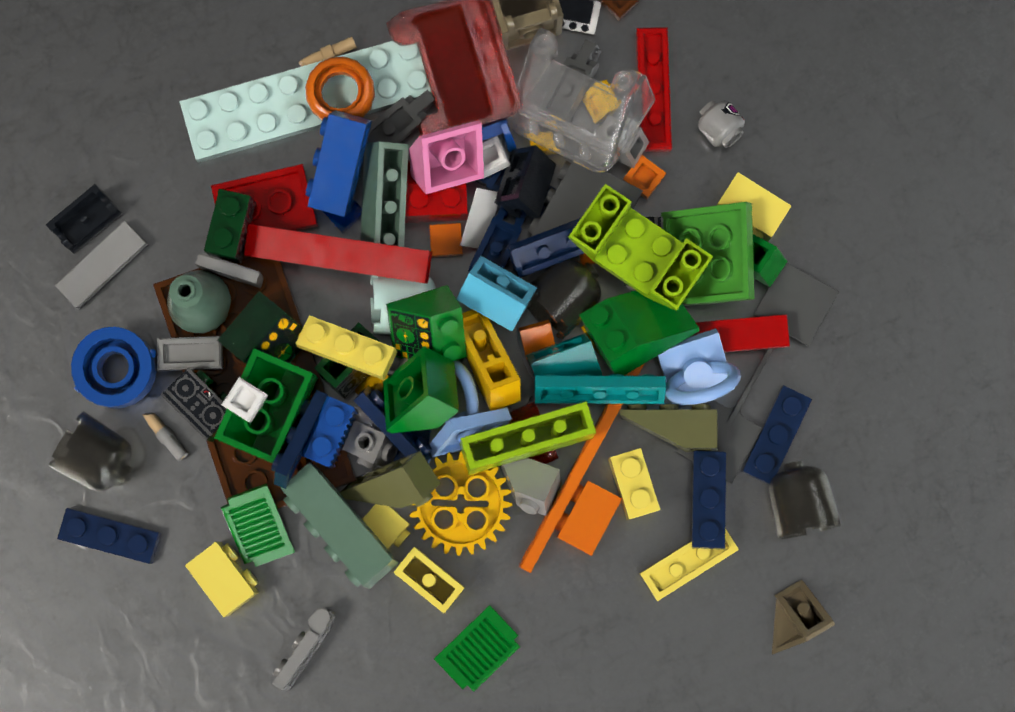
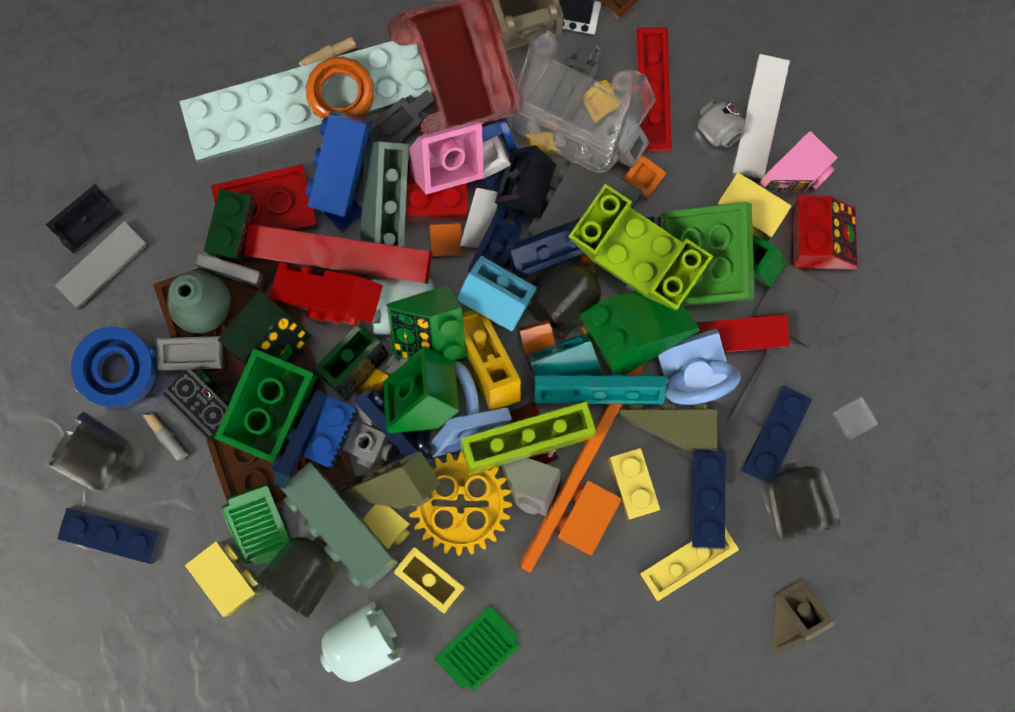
white tile [222,377,268,423] -> none
light grey hinge [272,608,336,691] -> none
light yellow plate [296,315,398,380] -> none
none -> clear smoke cylinder [255,536,338,619]
none -> red wedge [269,262,383,327]
none -> light aqua cylinder [320,601,403,682]
none -> white tile [732,54,790,182]
none -> bright pink slope [758,131,838,193]
none -> red slope [792,195,858,269]
none -> clear tile [832,397,878,441]

